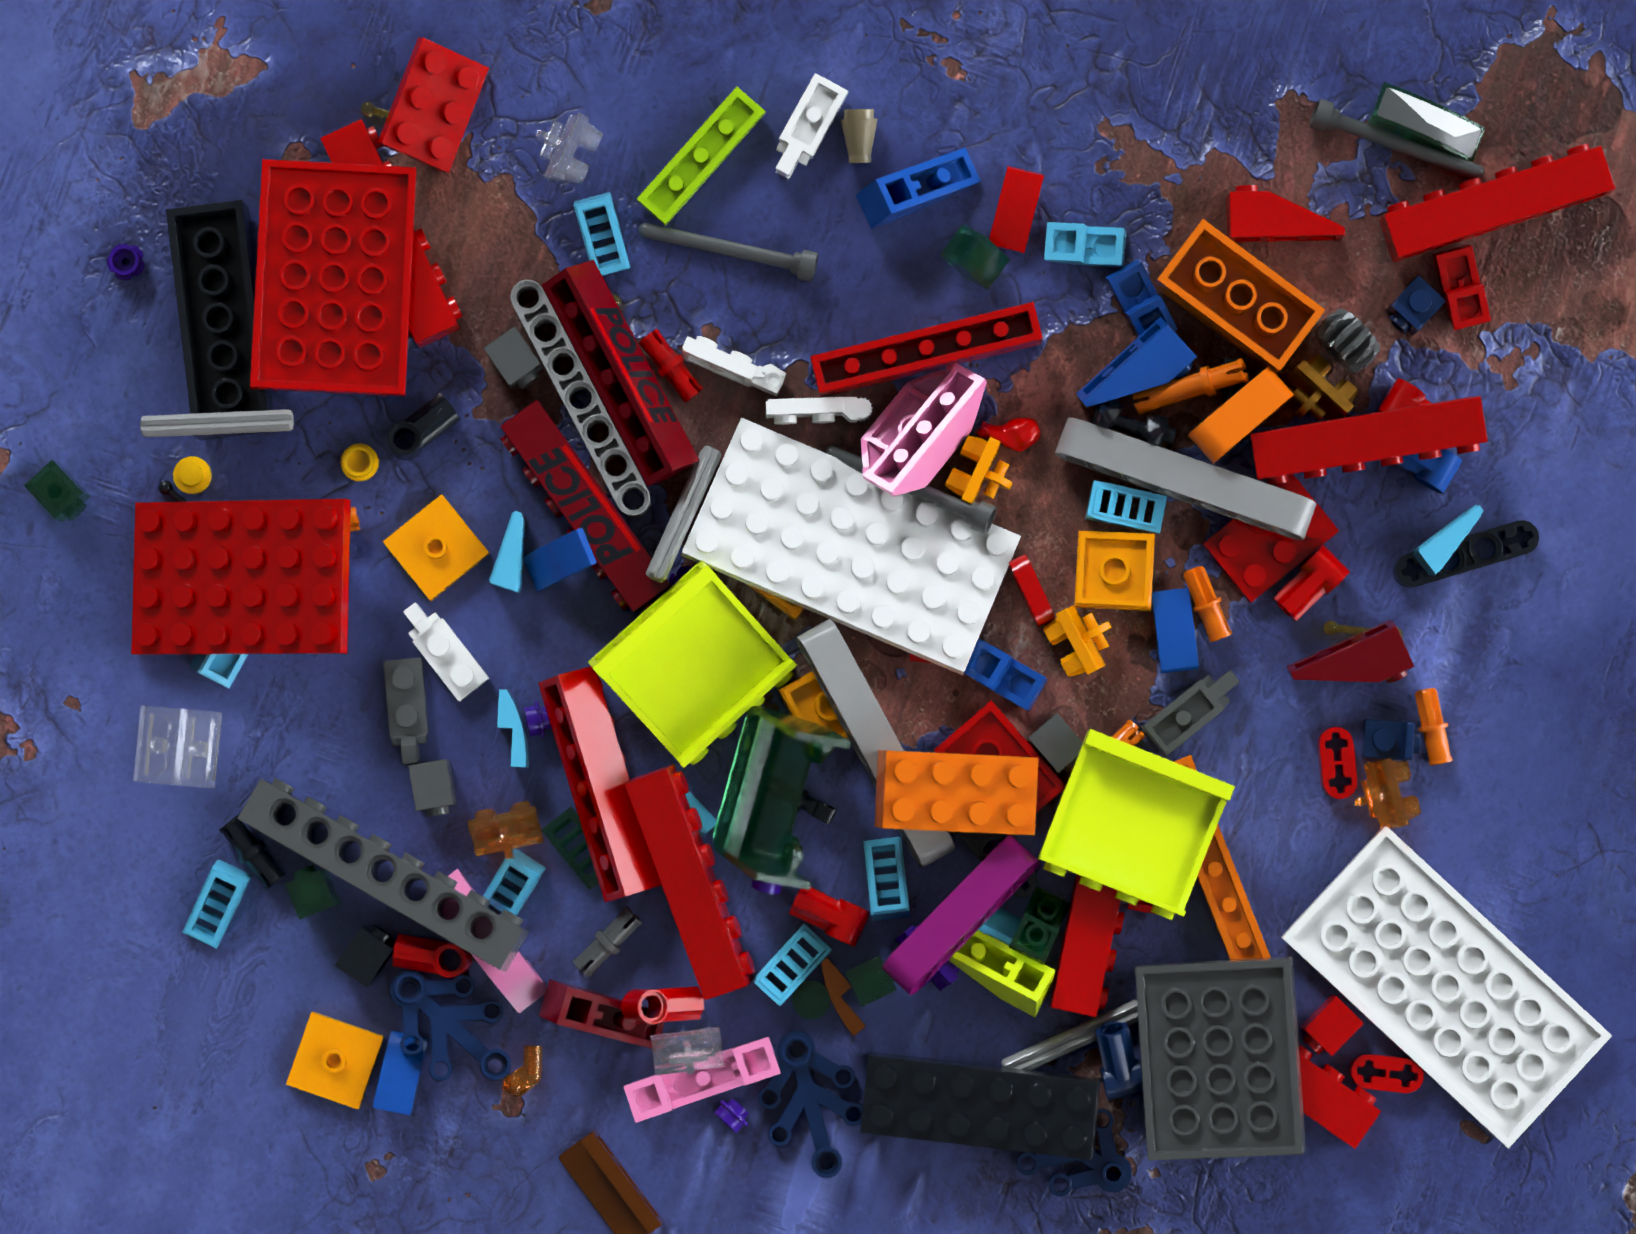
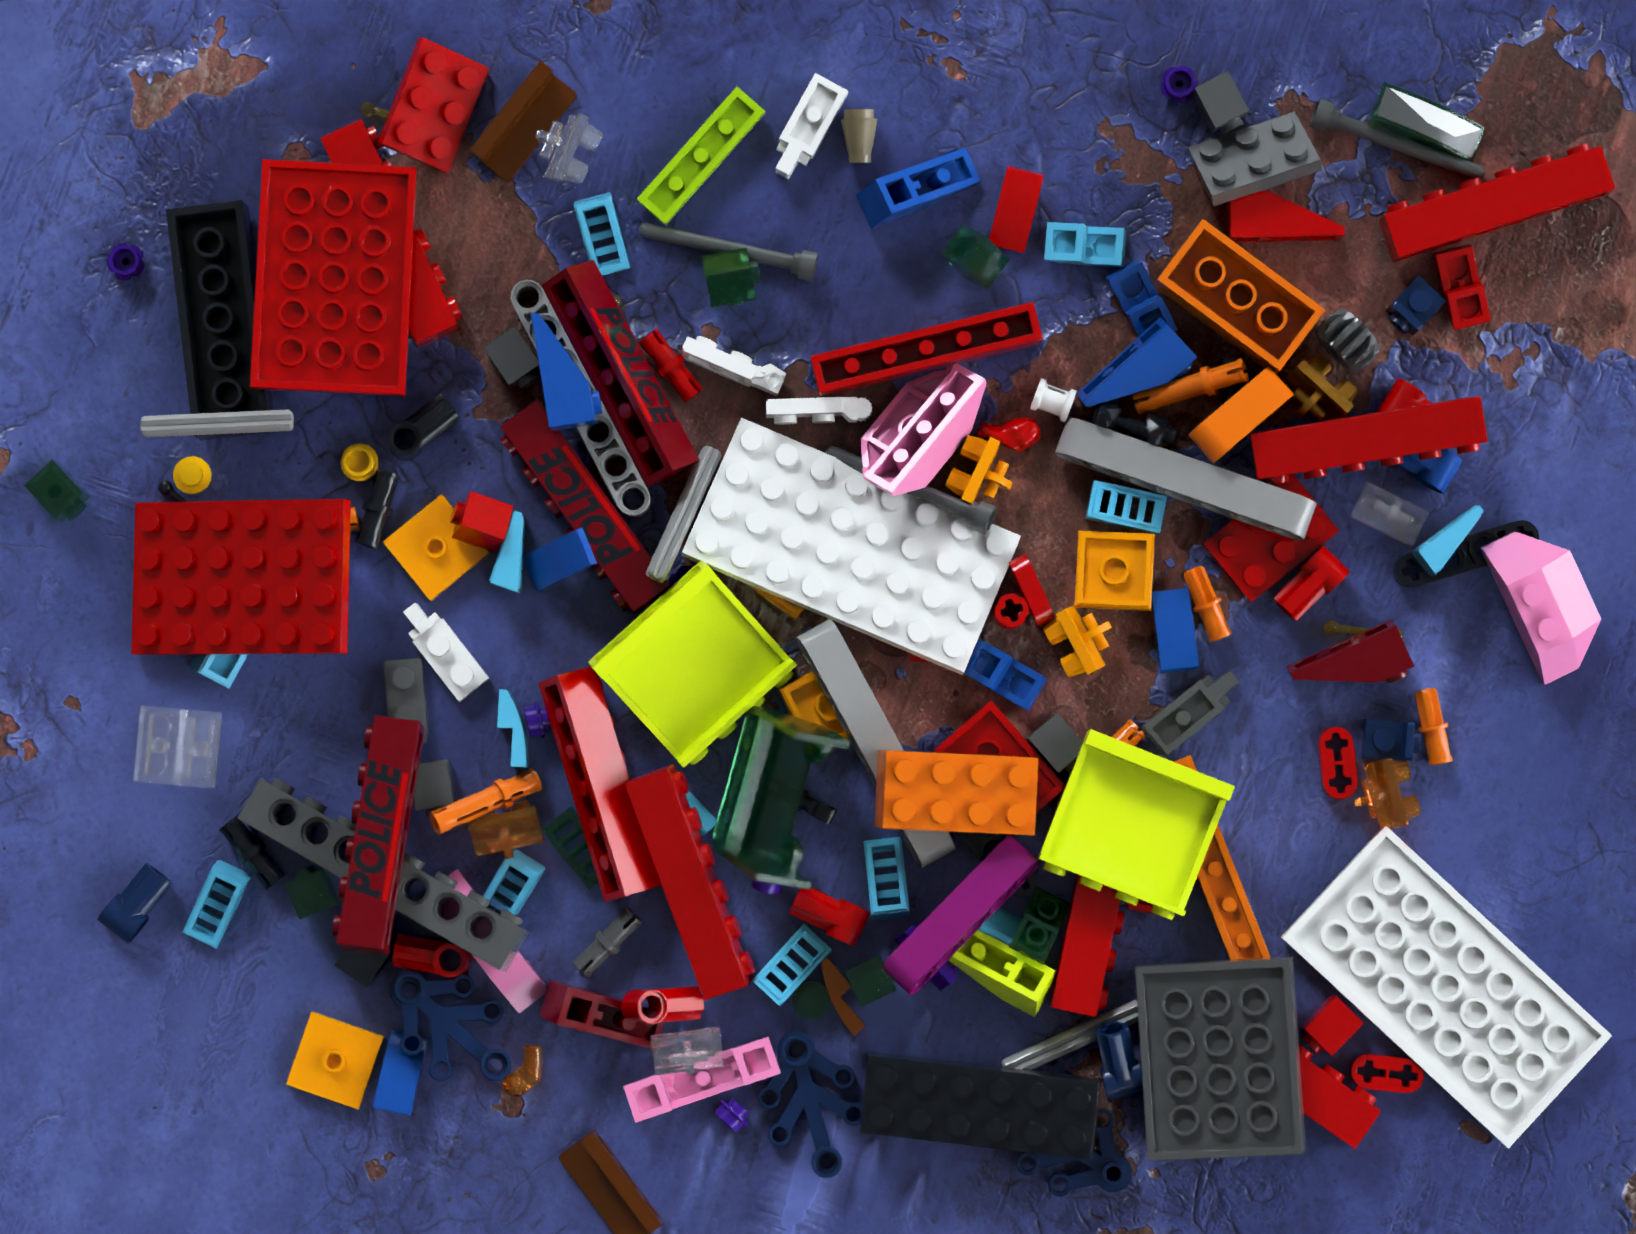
none -> dark blue piece [97,863,173,944]
none -> dark red brick [332,715,425,955]
none -> black pin [355,470,400,549]
none -> orange pin [429,768,542,835]
none -> red brick [450,491,514,553]
none -> reddish brown panel [470,61,577,182]
none -> blue slope [531,313,603,431]
none -> clear green brick [702,247,761,308]
none -> red bush [993,593,1029,629]
none -> white bush [1030,378,1077,422]
none -> dark purple plate [1161,66,1198,103]
none -> dark grey plate [1188,111,1322,206]
none -> dark grey brick [1191,71,1249,135]
none -> clear hips [1350,482,1429,547]
none -> bright pink wedge [1480,531,1601,685]

